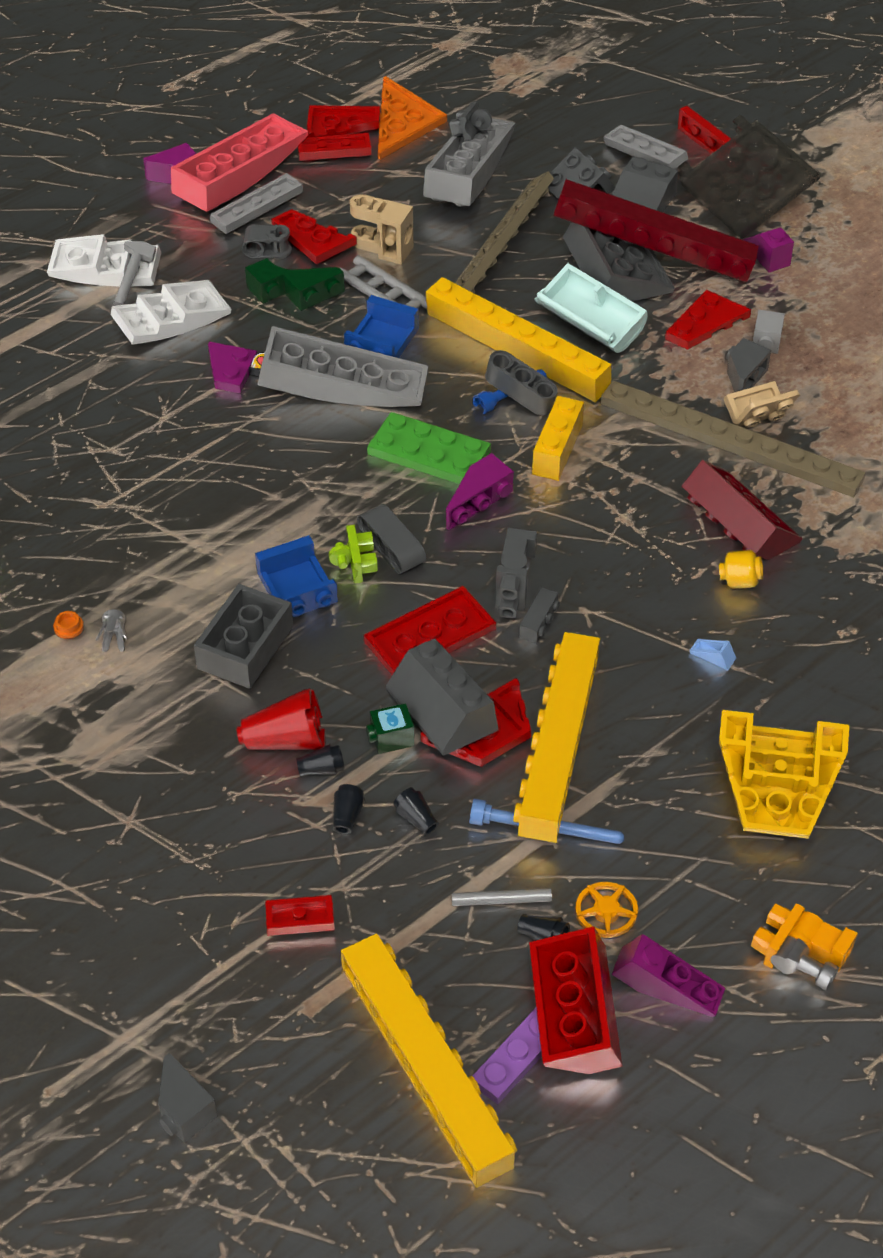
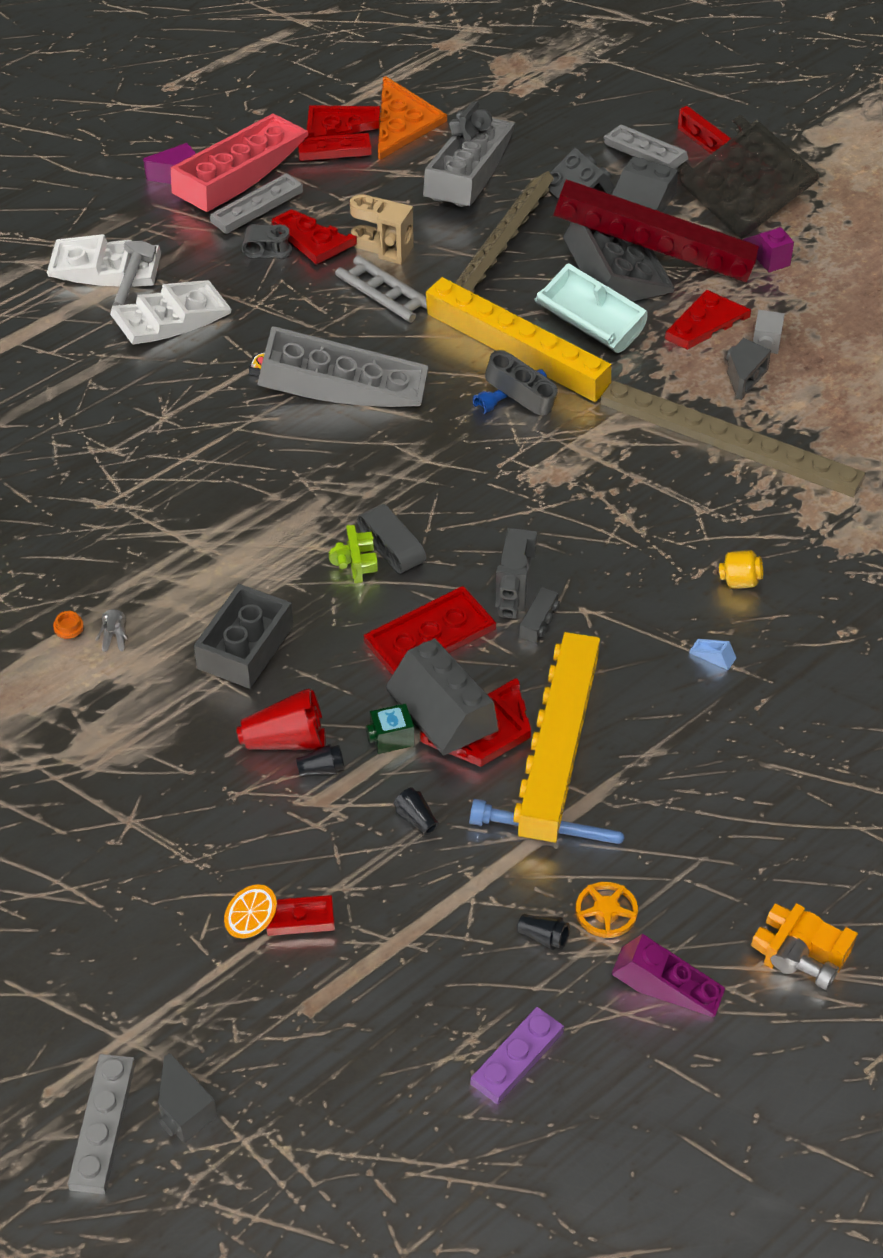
magenta wing [208,341,258,393] -> none
dark green arch [245,258,345,311] -> none
blue panel [255,535,338,617] -> none
black cone [333,784,365,835] -> none
yellow brick [341,933,517,1188] -> none
blue panel [344,295,419,358] -> none
bright green plate [367,412,491,484] -> none
magenta slope [446,453,514,531] -> none
light grey bar [452,888,552,906] -> none
red slope [529,926,623,1074] -> none
yellow brick [532,396,584,481] -> none
dark red slope [682,460,803,560] -> none
yellow wedge [719,710,849,839] -> none
tan bracket [724,381,800,428] -> none
none -> light grey plate [68,1054,136,1194]
none -> light orange sticker [224,884,277,939]

